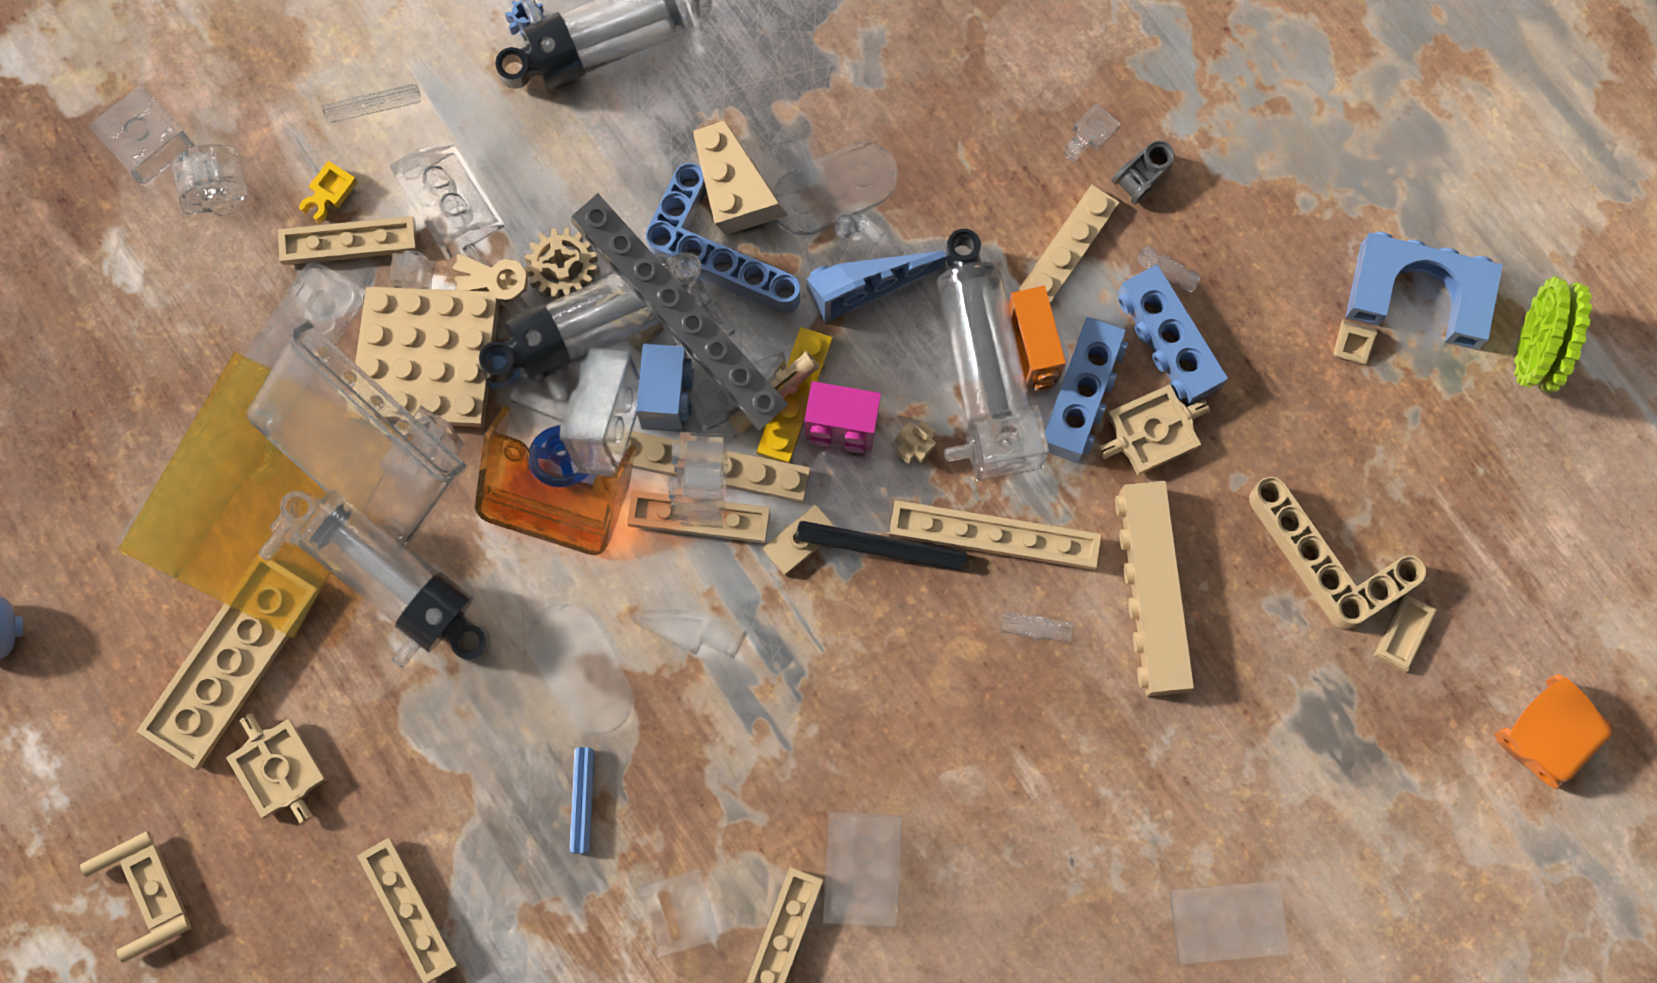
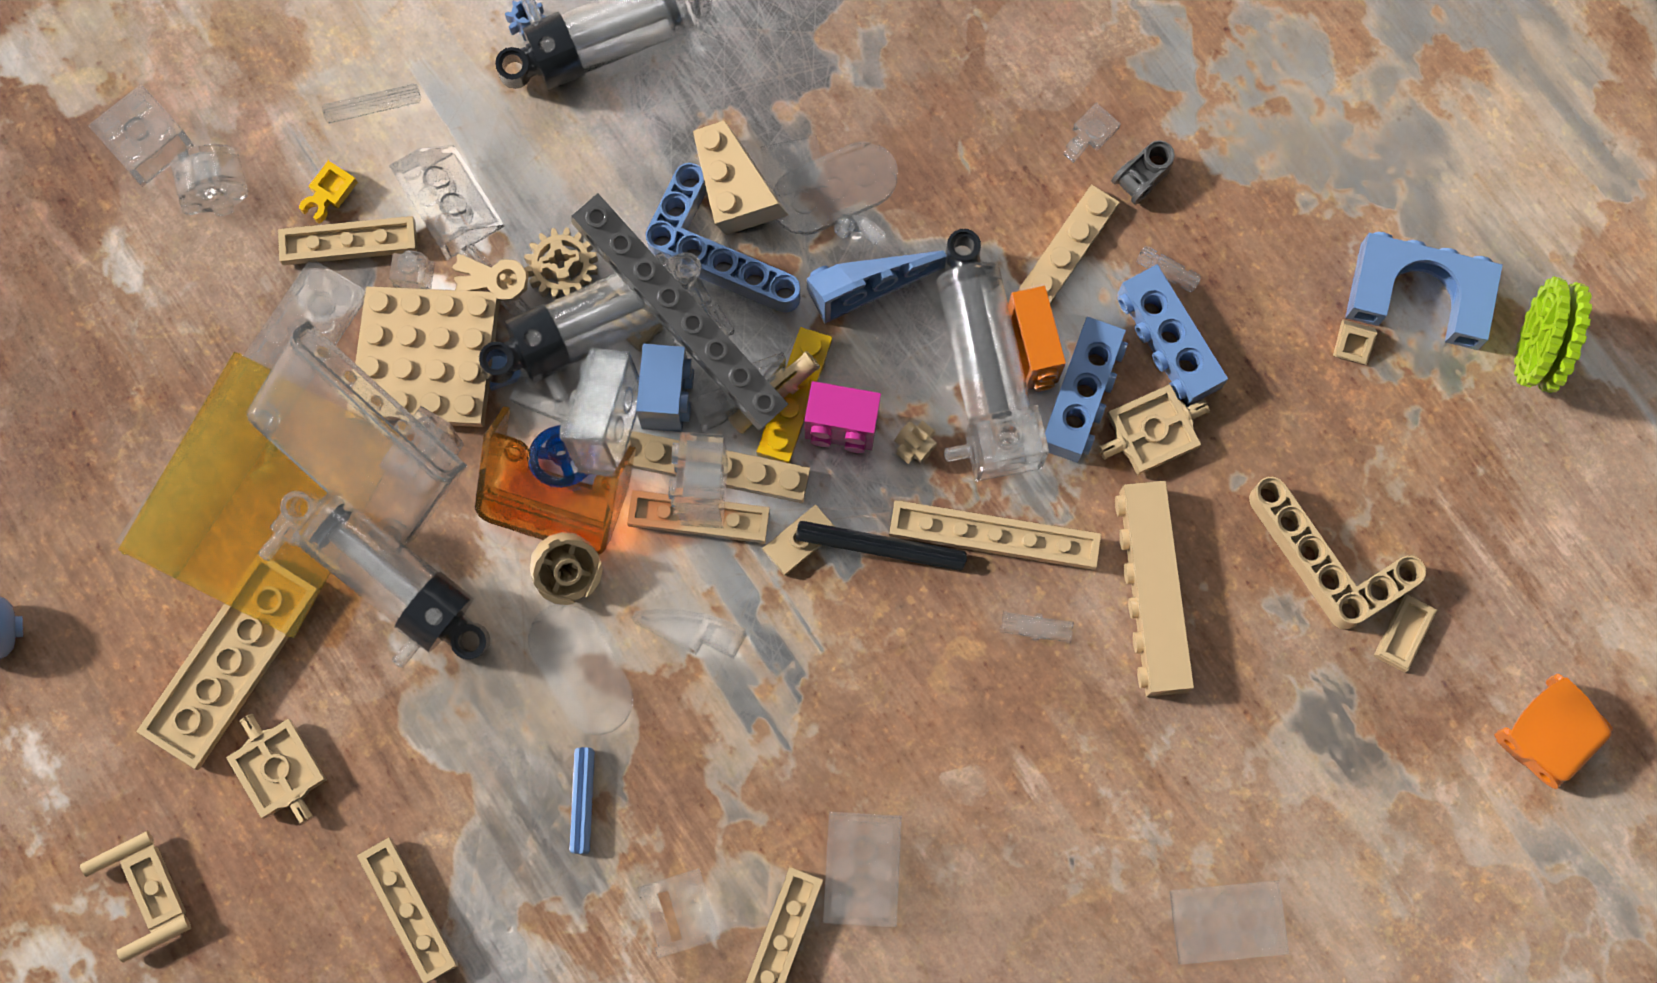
none -> tan cylinder [529,532,603,605]

